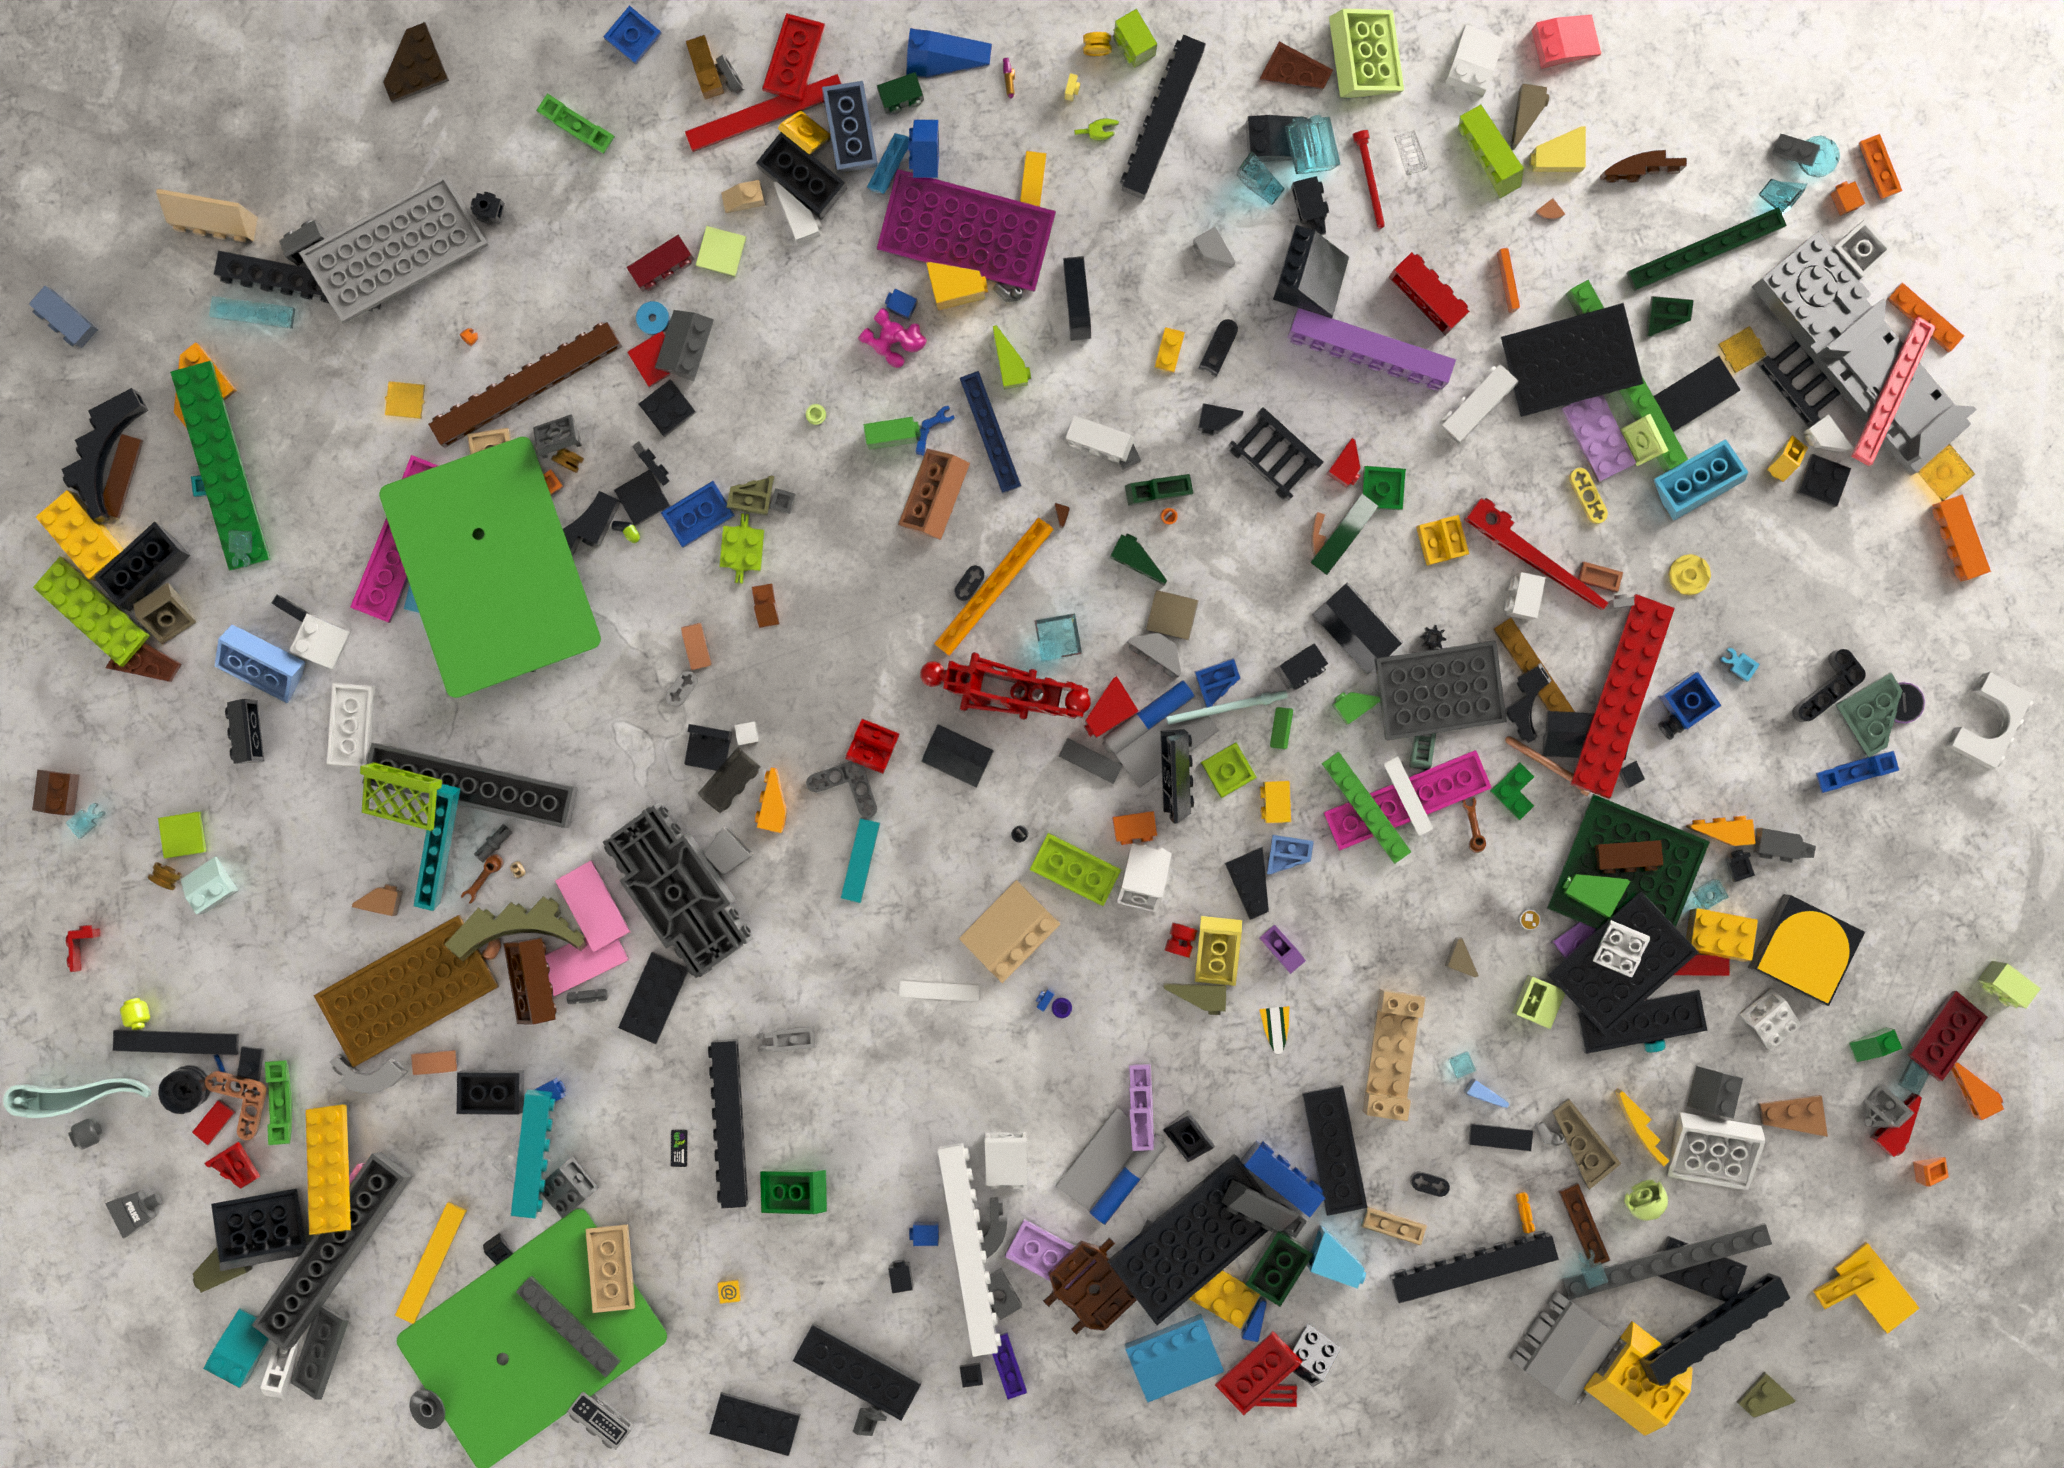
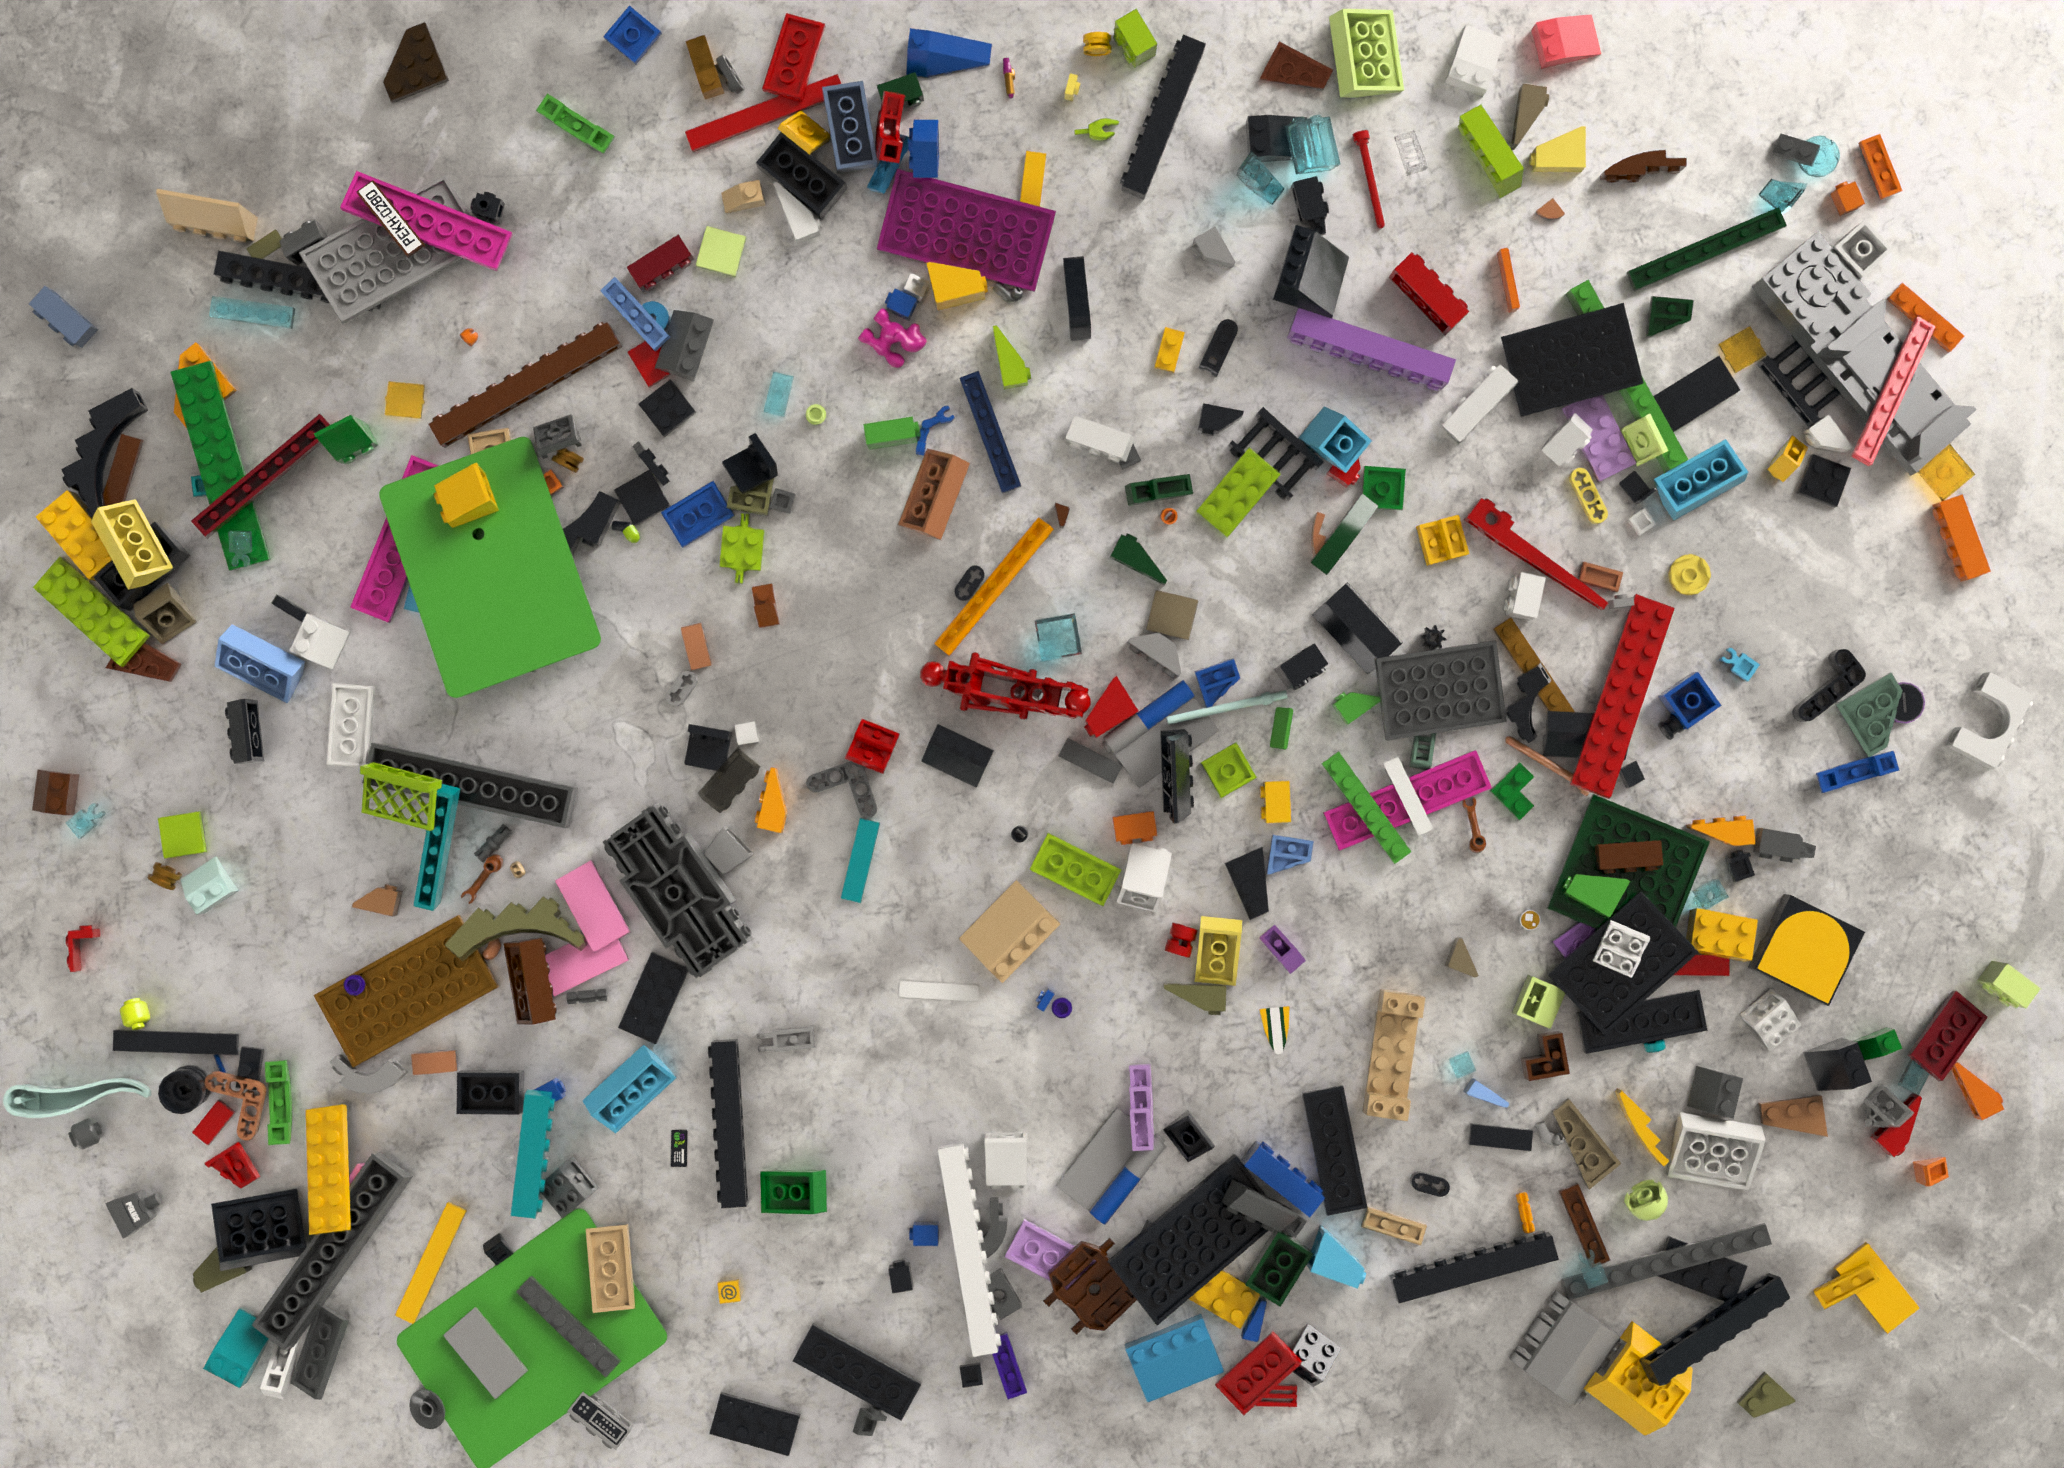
none -> light yellow slope [91,499,173,590]
none -> dark red brick [191,414,330,539]
none -> olive sticker [246,229,282,259]
none -> green slope [314,415,378,464]
none -> dark pink plate [340,171,513,271]
none -> dark purple plate [344,975,365,996]
none -> tile [356,180,425,258]
none -> yellow slope [433,463,499,528]
none -> light grey tile [443,1307,529,1399]
none -> medium azure slope [582,1045,676,1134]
none -> medium blue plate [600,277,670,351]
none -> black bracket [722,433,778,494]
none -> clear light blue plate [764,372,794,417]
none -> red arch [875,91,905,163]
none -> white plate [902,273,929,302]
none -> lime plate [1197,447,1281,538]
none -> medium azure slope [1298,406,1372,473]
none -> reddish brown brick [1521,1031,1570,1081]
none -> white brick [1541,413,1593,467]
none -> black bracket [1619,471,1657,505]
none -> white tile [1627,507,1657,536]
none -> black slope [1803,1038,1872,1091]

